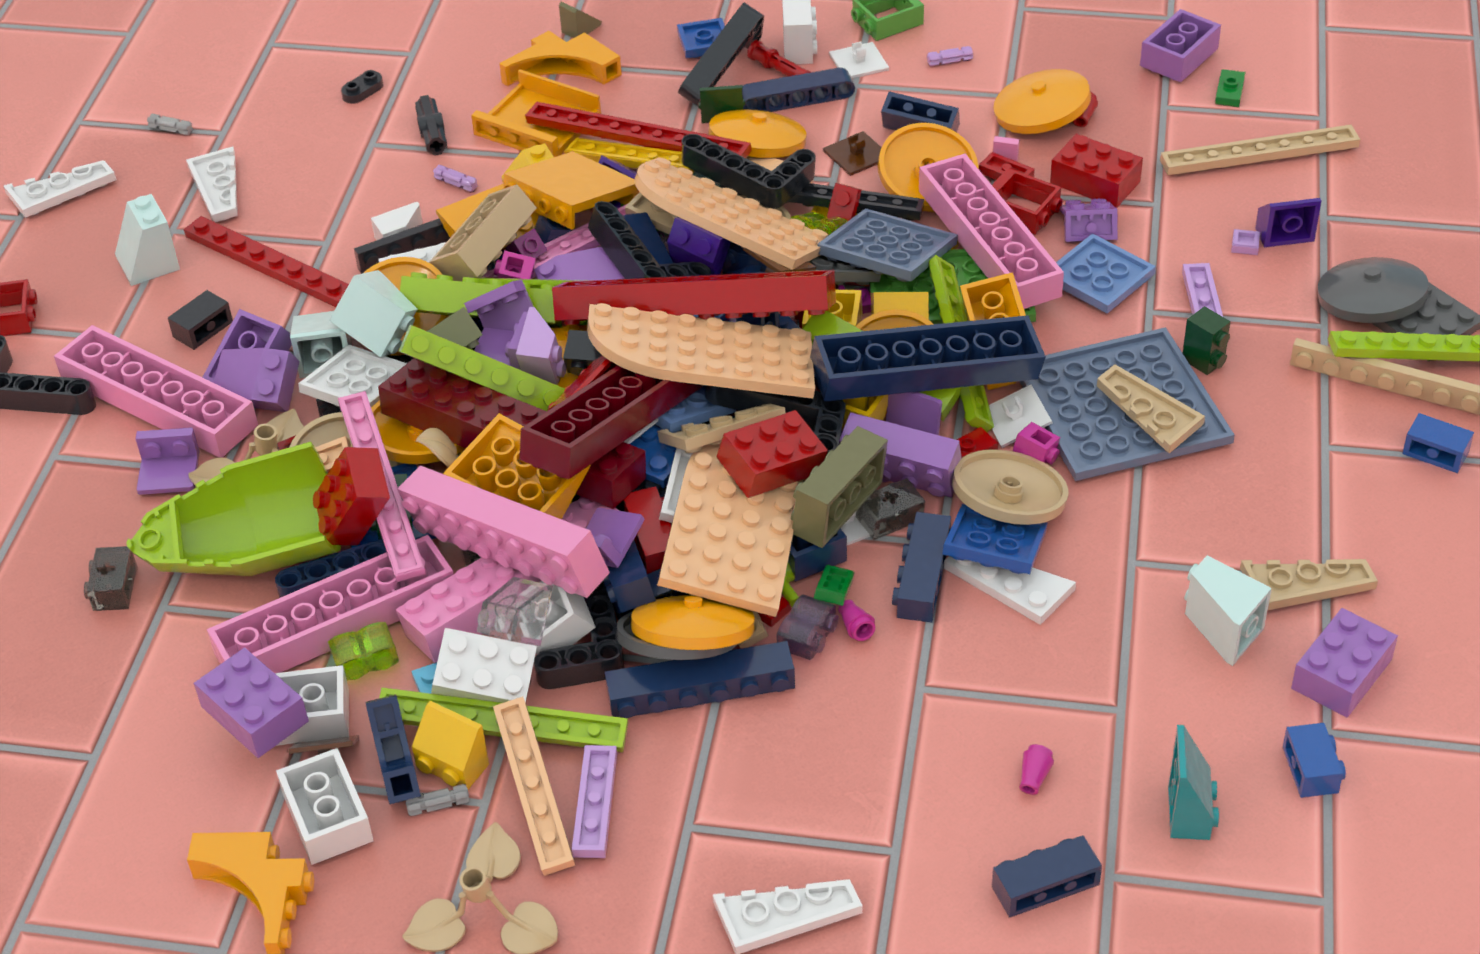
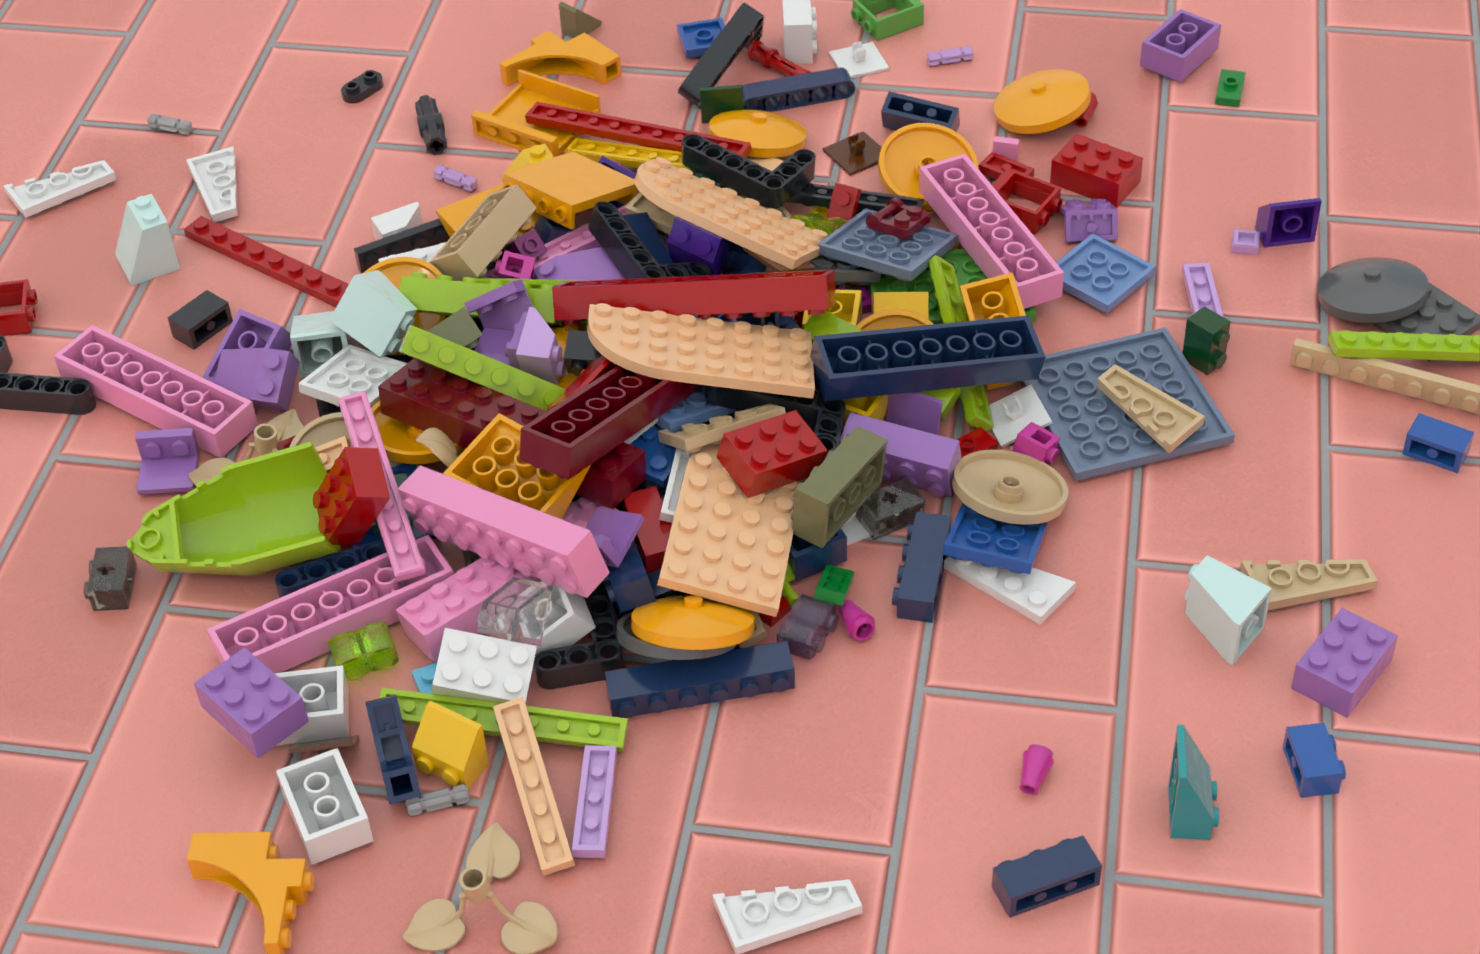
tan plate [1160,125,1360,175] -> none
none -> dark red plate [866,198,931,240]

